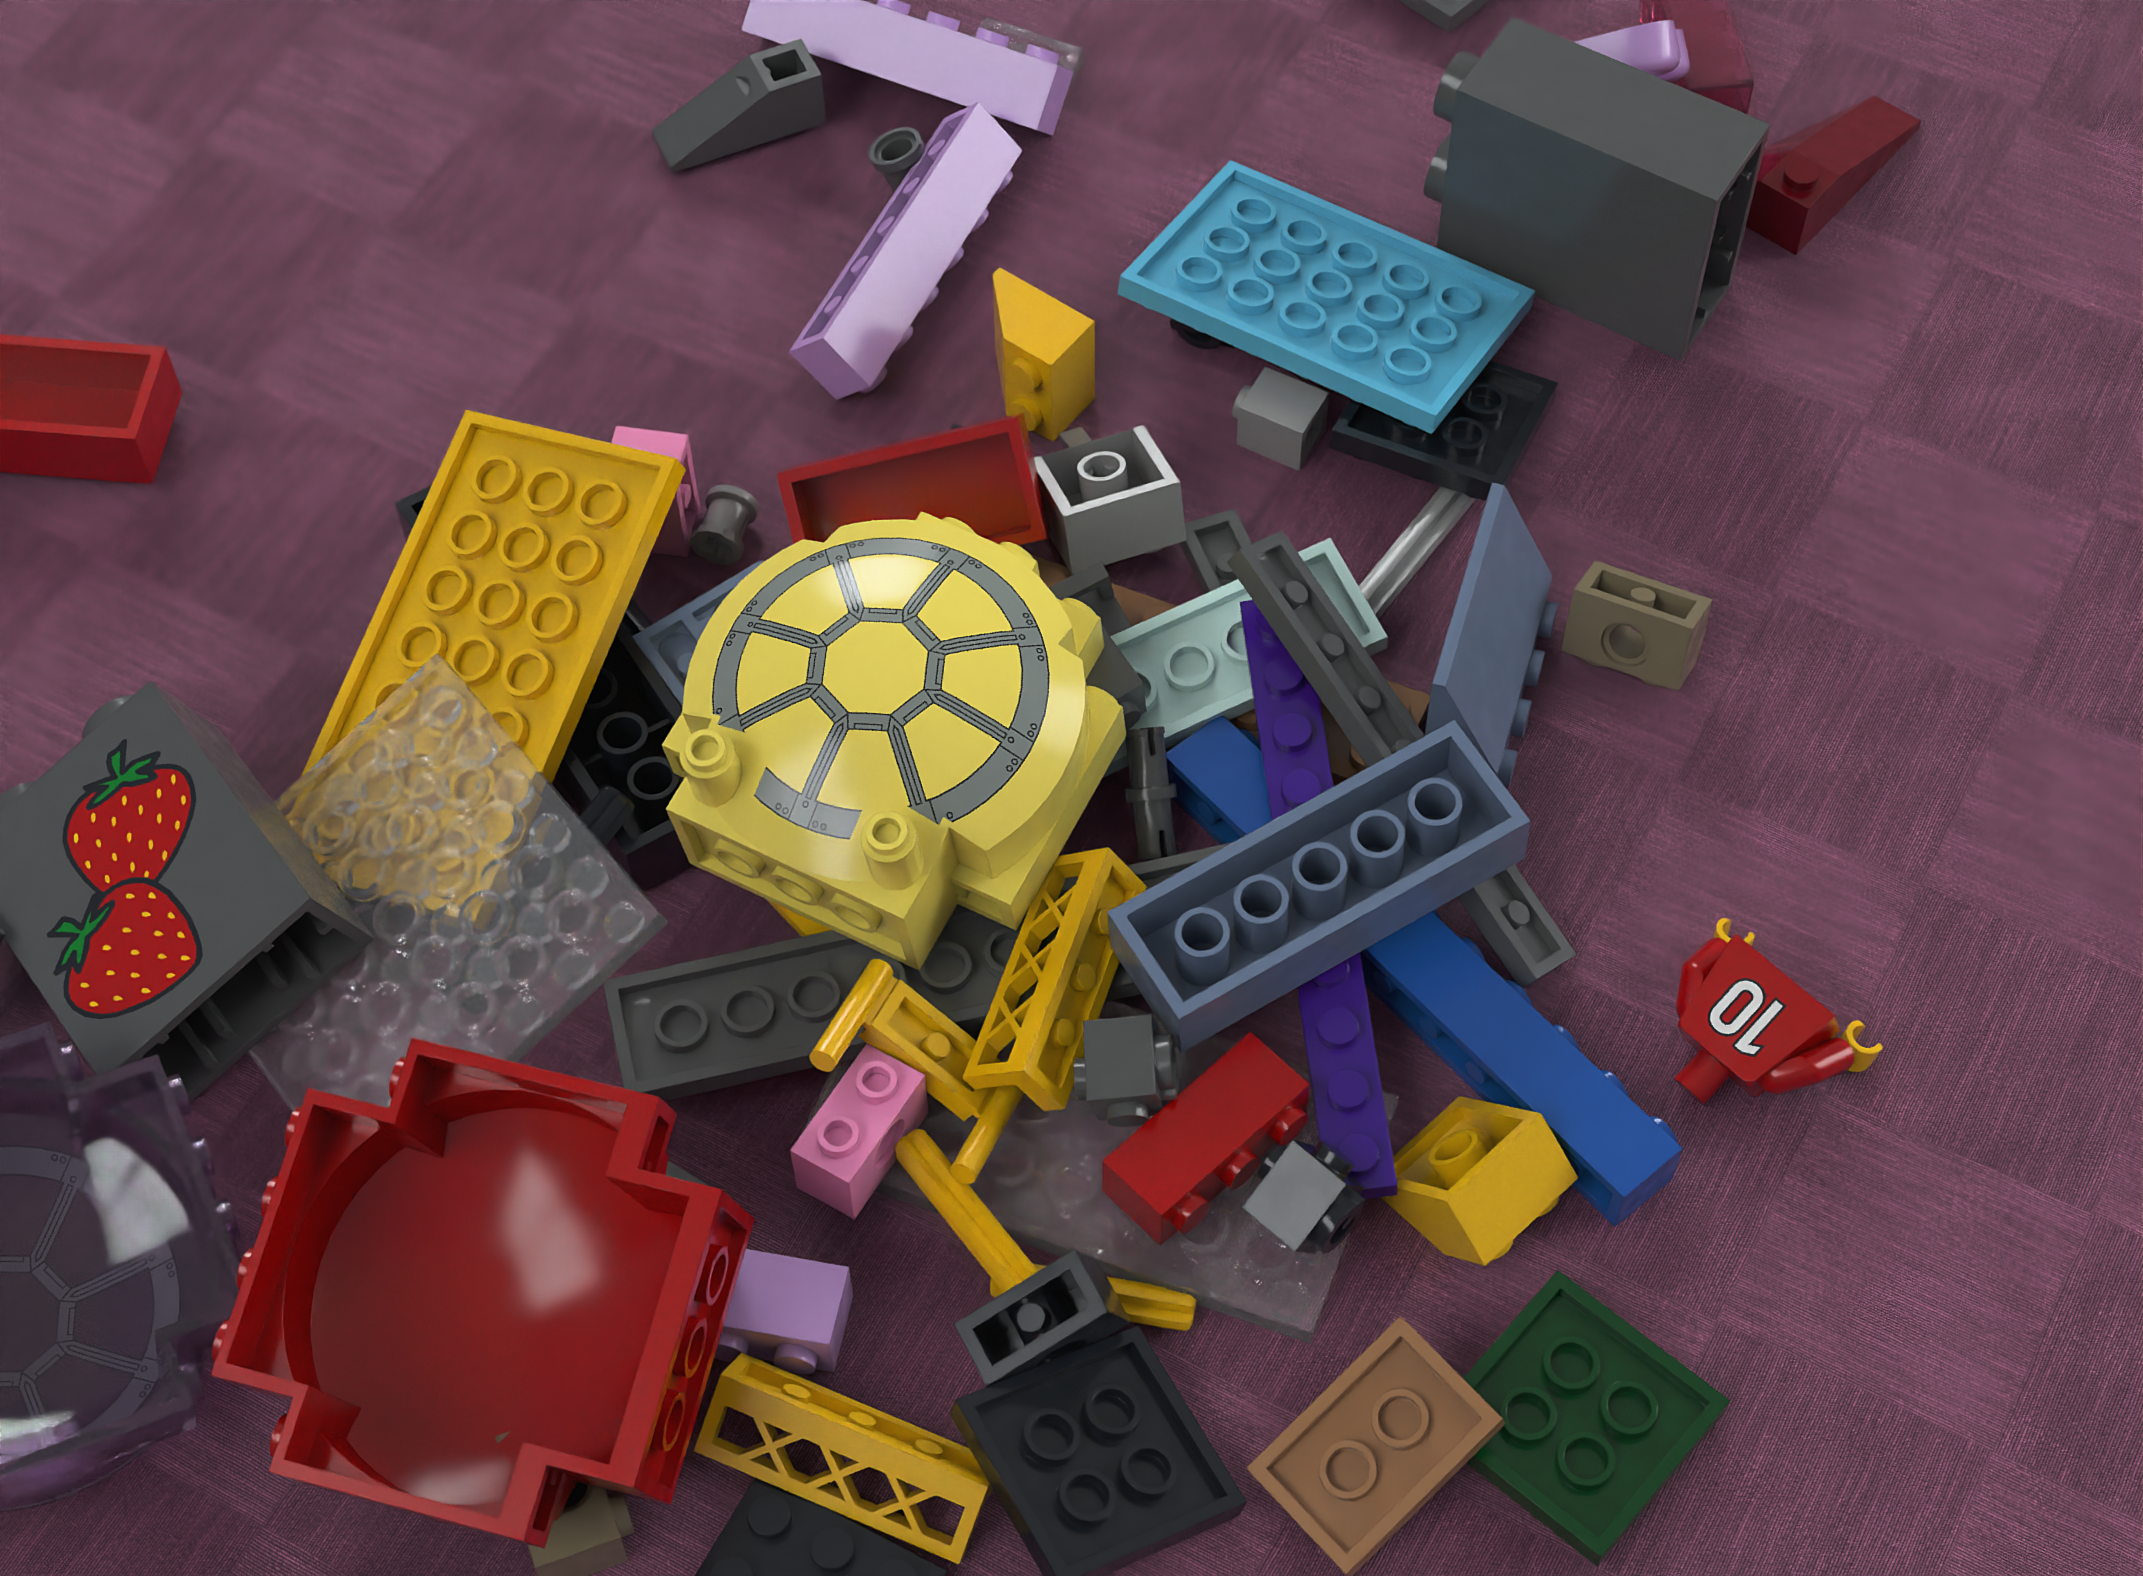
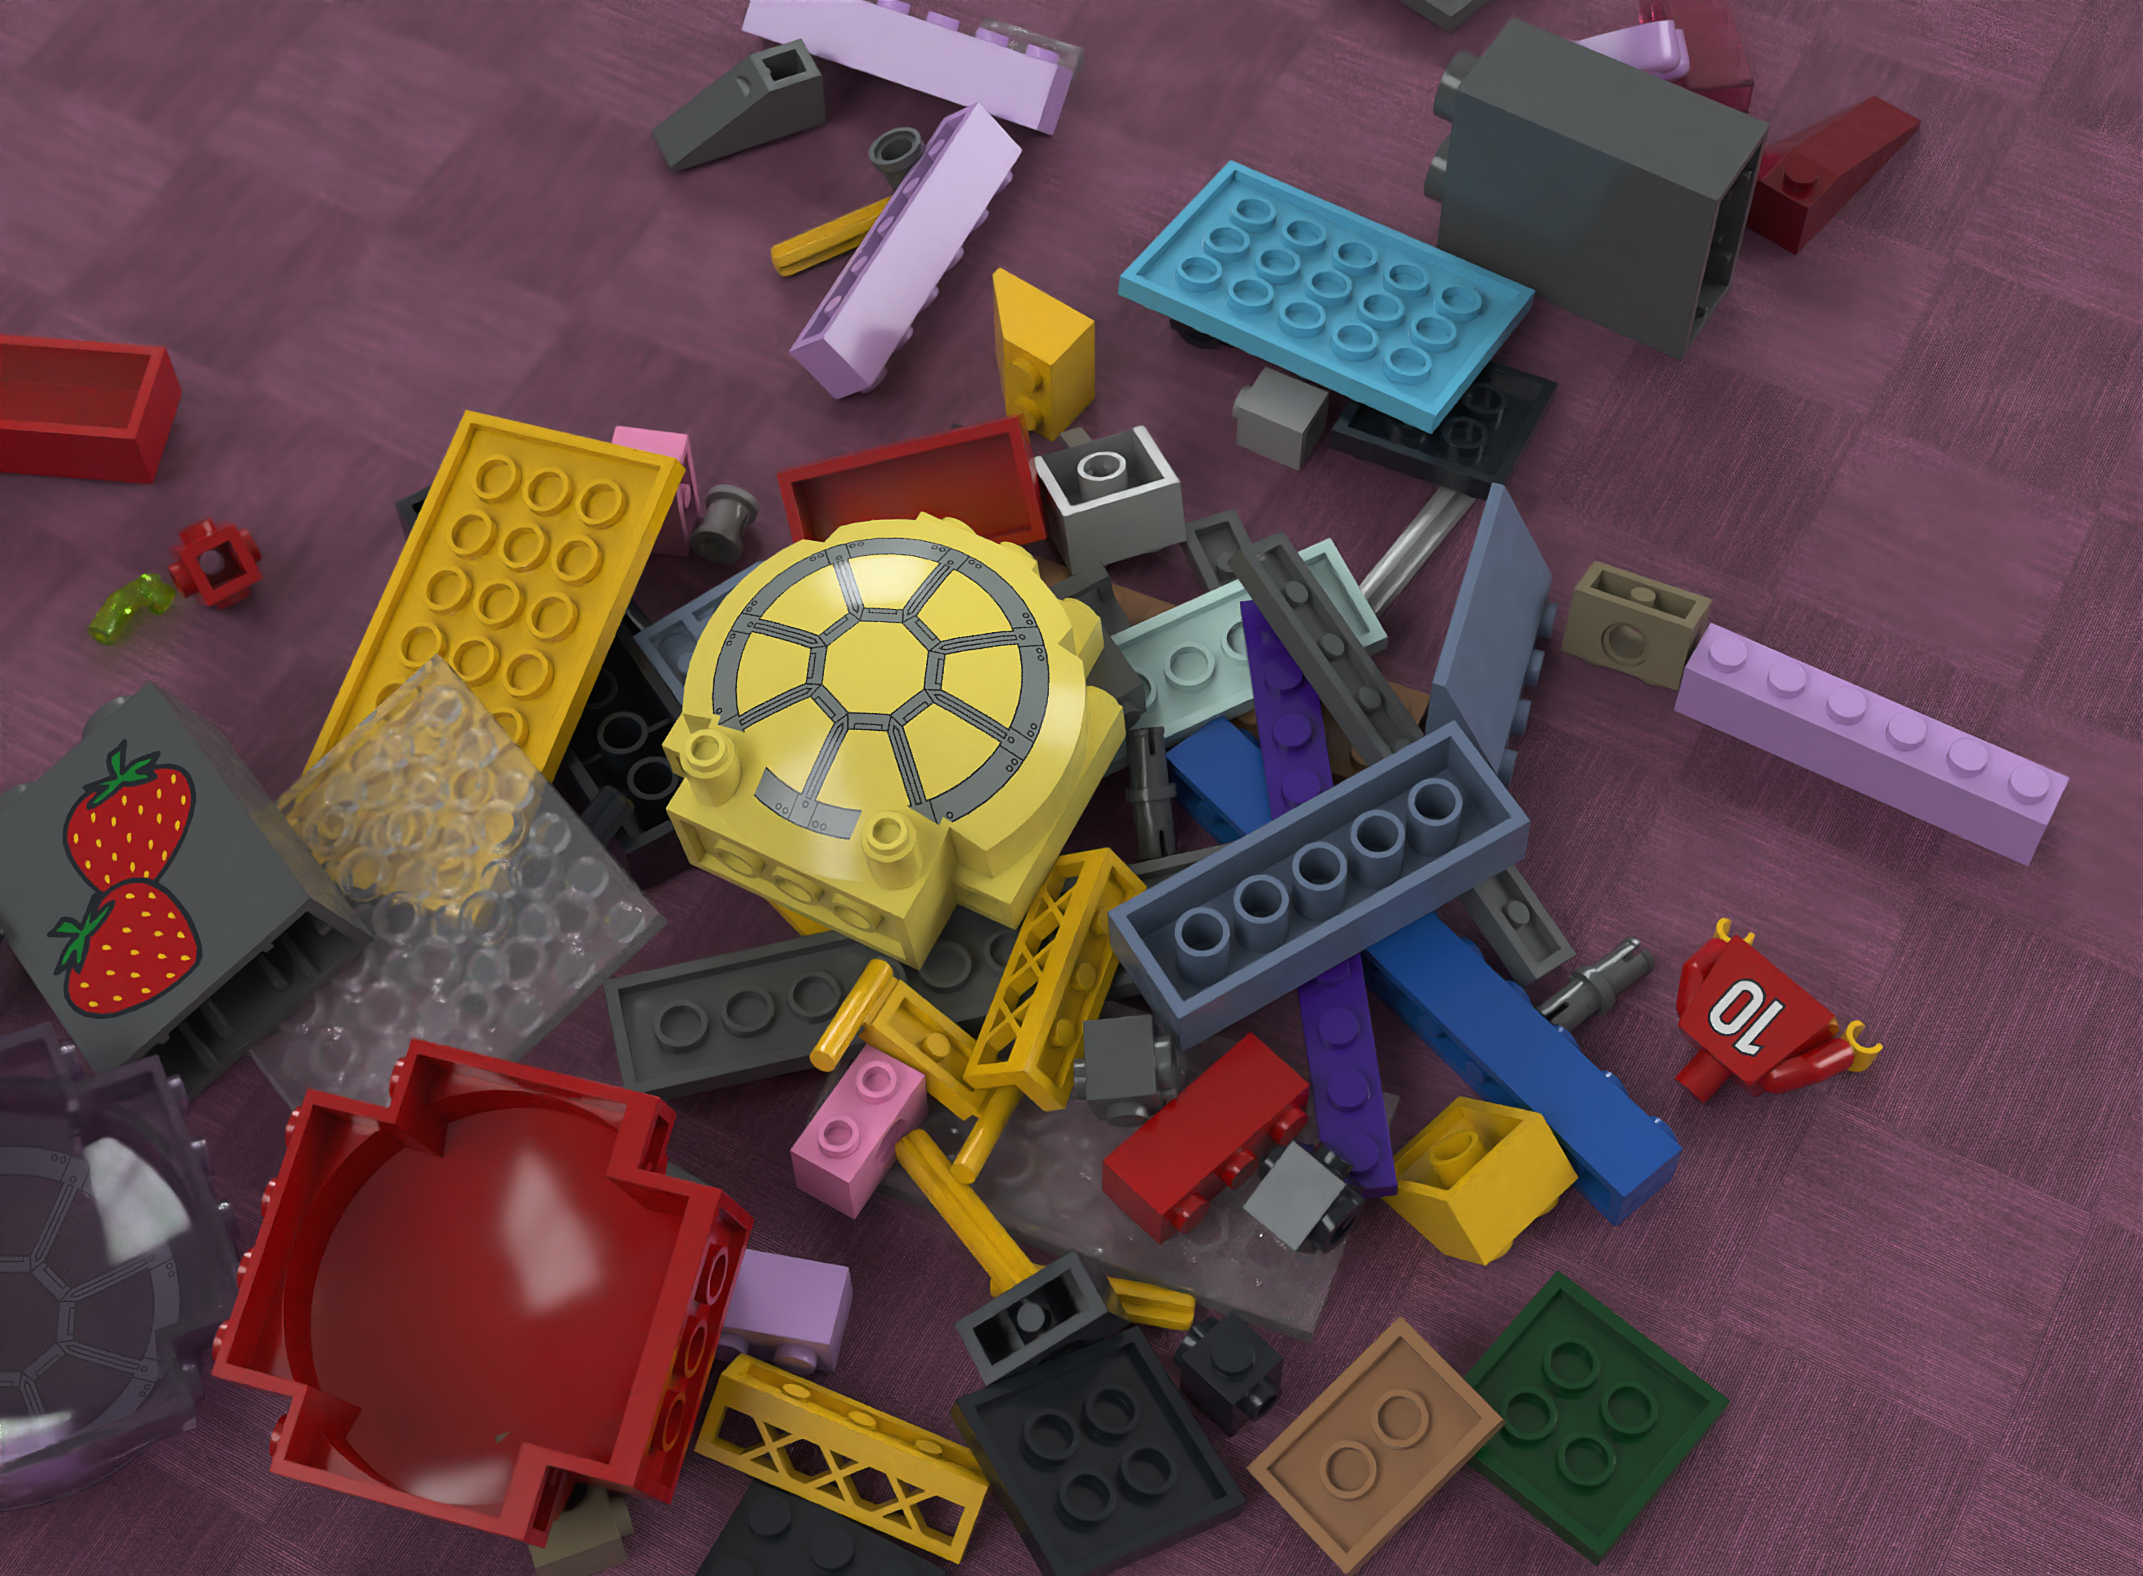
none -> clear neon green arm [87,573,176,647]
none -> red brick [167,517,264,610]
none -> yellow axle [770,195,893,278]
none -> black brick [1172,1311,1283,1438]
none -> dark grey pin [1534,936,1655,1033]
none -> lavender brick [1674,622,2069,866]

